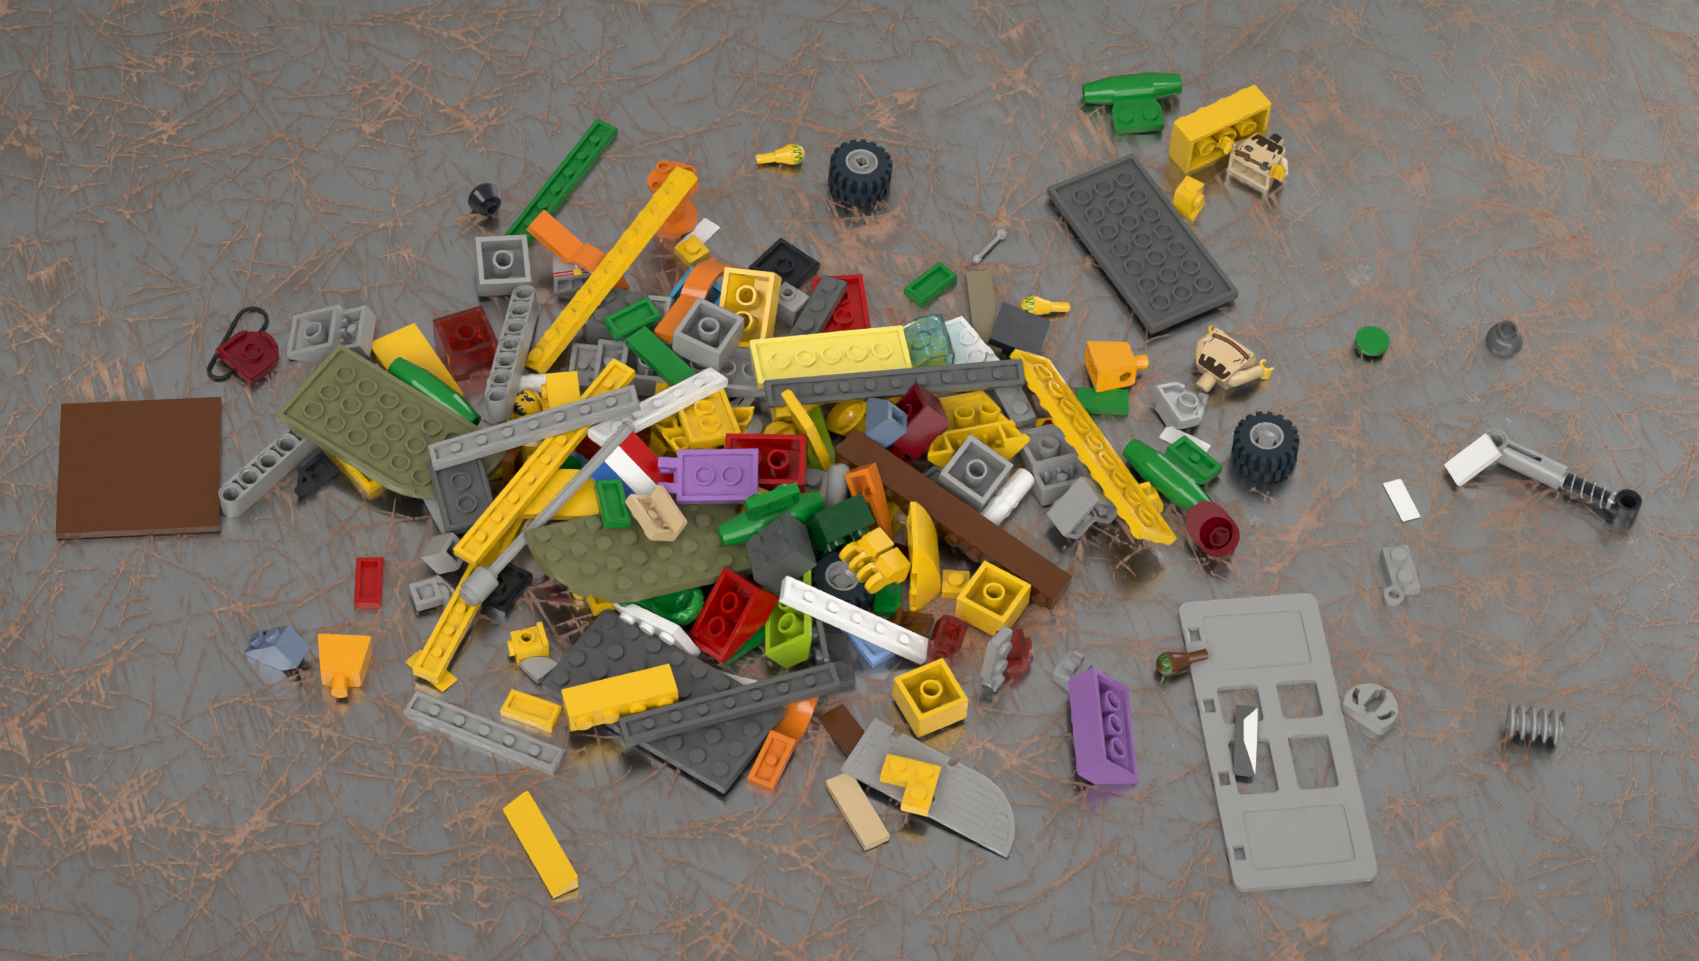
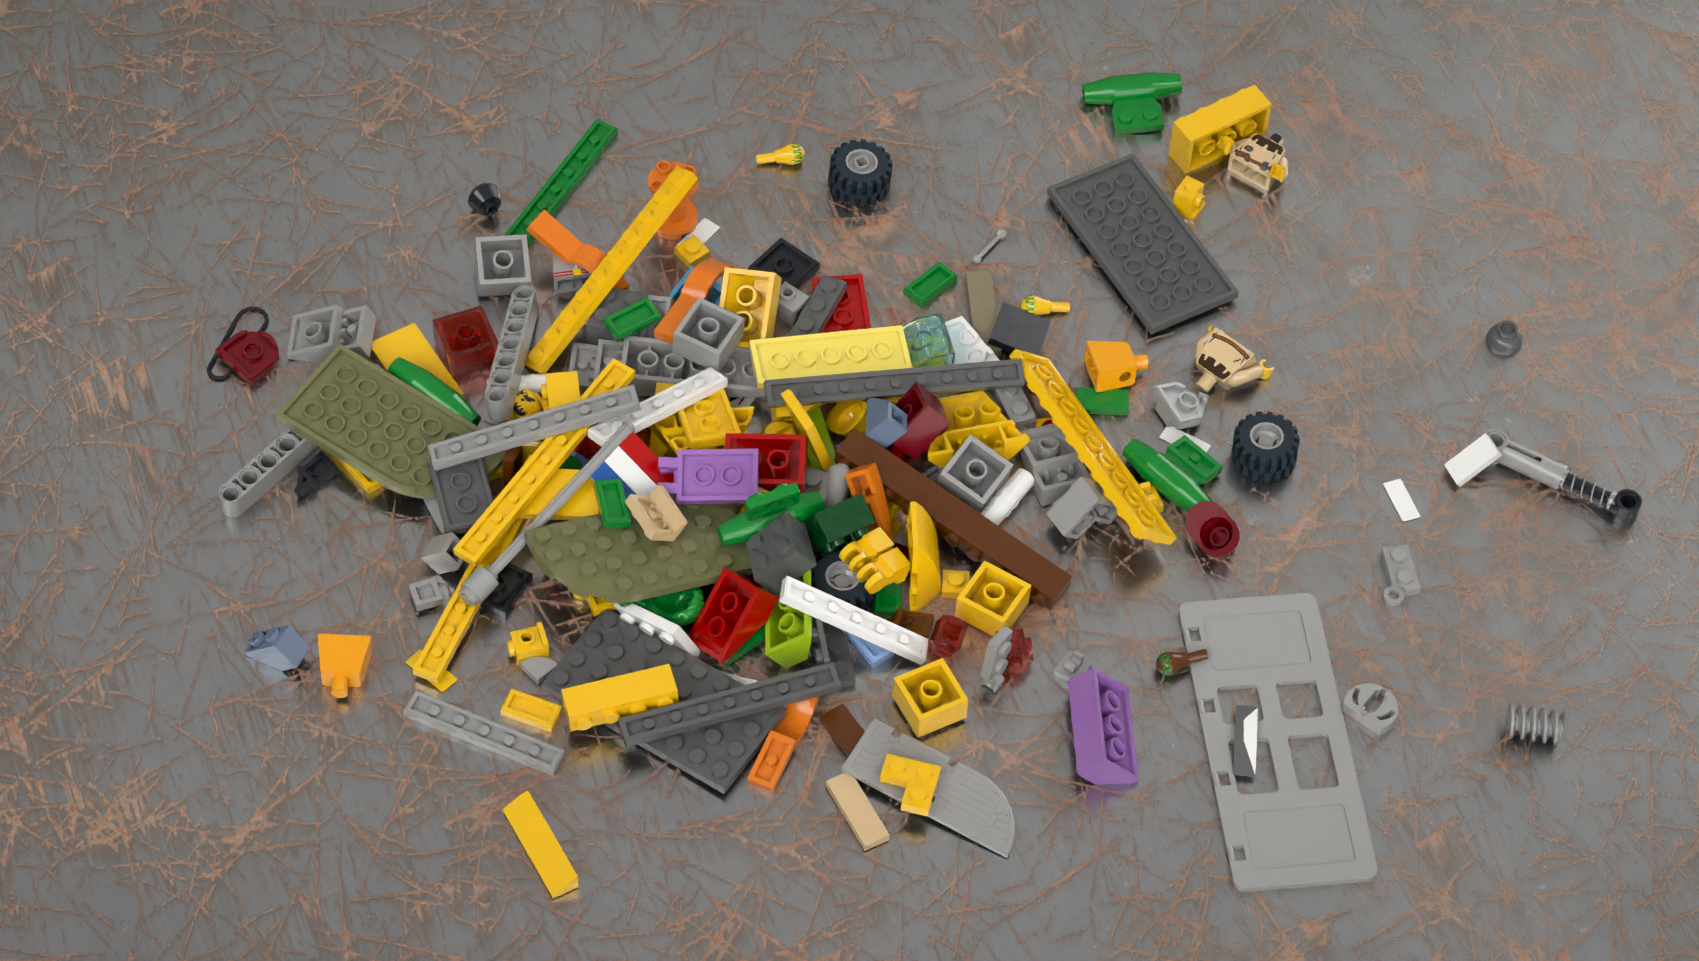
reddish brown tile [56,397,222,539] -> none
red tile [354,557,384,608] -> none
green tile [625,326,697,387] -> none
green piece [1355,326,1390,356] -> none

